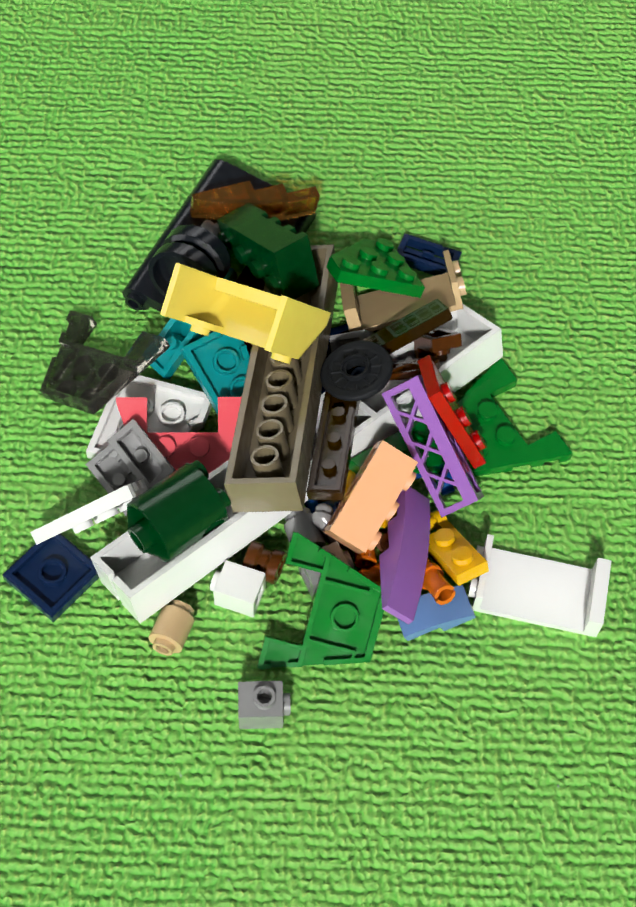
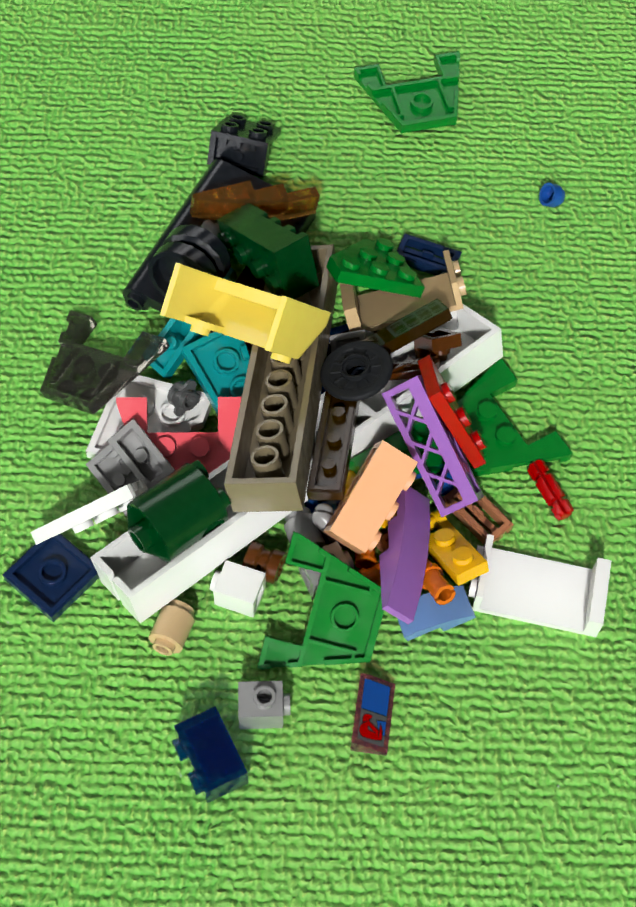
none -> dark grey plate [167,379,201,416]
none -> clear blue brick [171,706,248,803]
none -> black bracket [207,114,281,177]
none -> slope [350,673,395,756]
none -> green wing [354,51,460,134]
none -> nougat tile [442,487,514,545]
none -> red axle [527,459,574,520]
none -> blue hinge [539,182,566,207]

